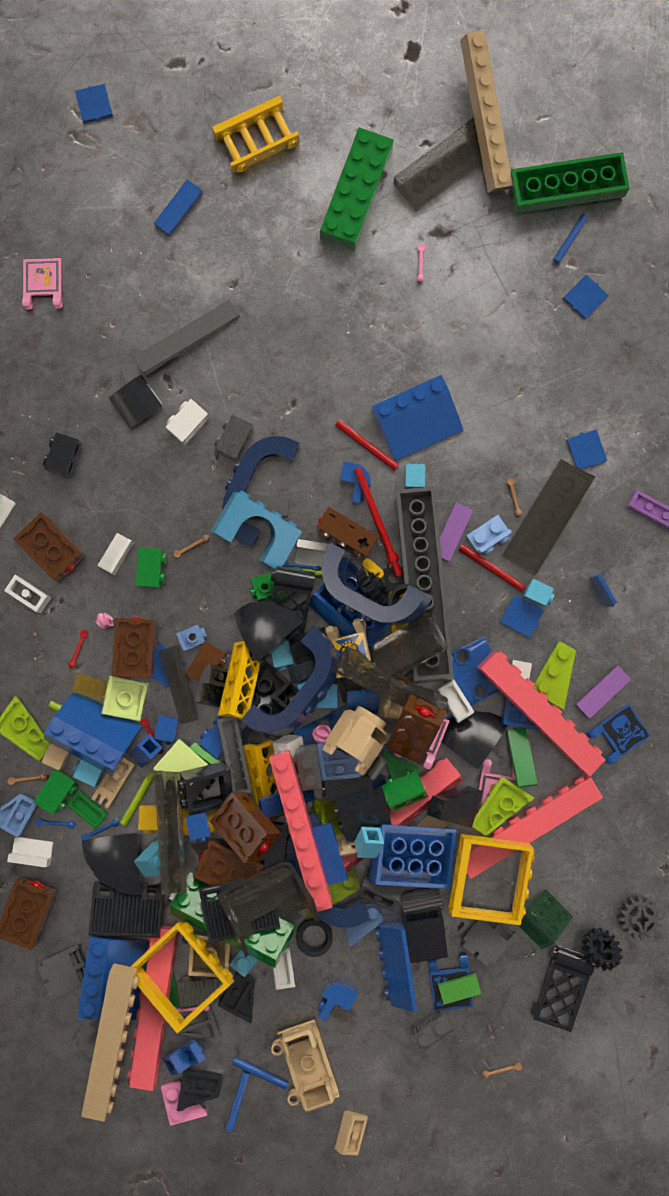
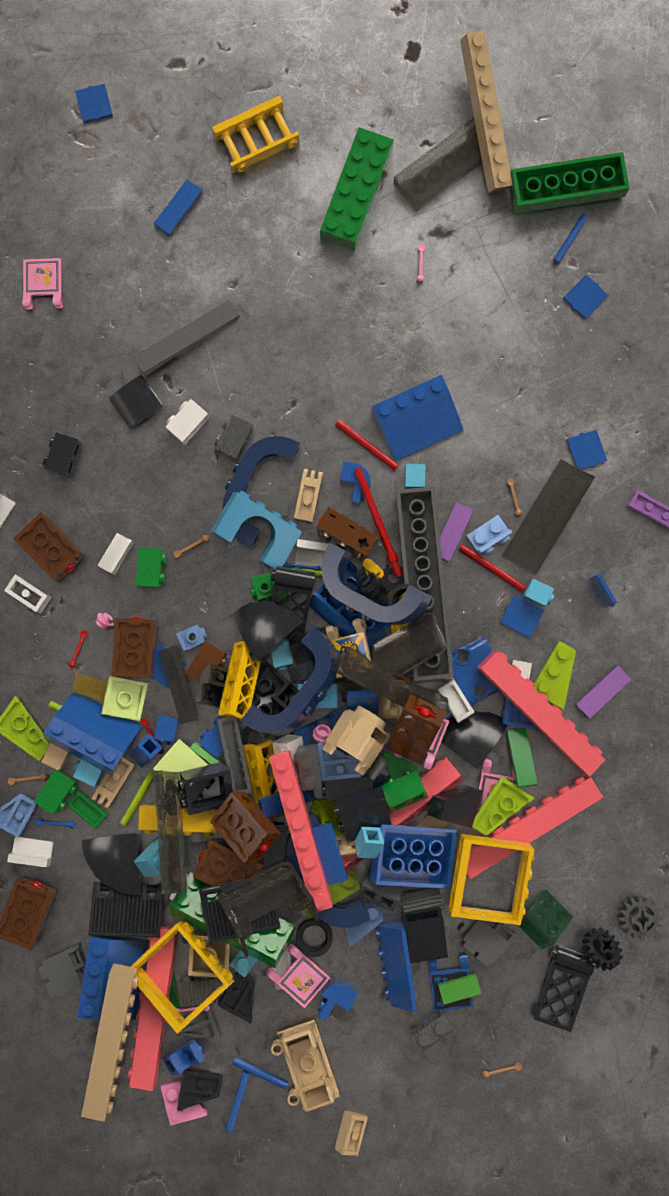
blue hinge [81,819,119,840] -> none
blue brick [185,811,212,843] -> none
flag [587,704,651,764] -> none
none -> bright pink flag [266,943,330,1008]
none -> tan hinge [294,469,323,523]

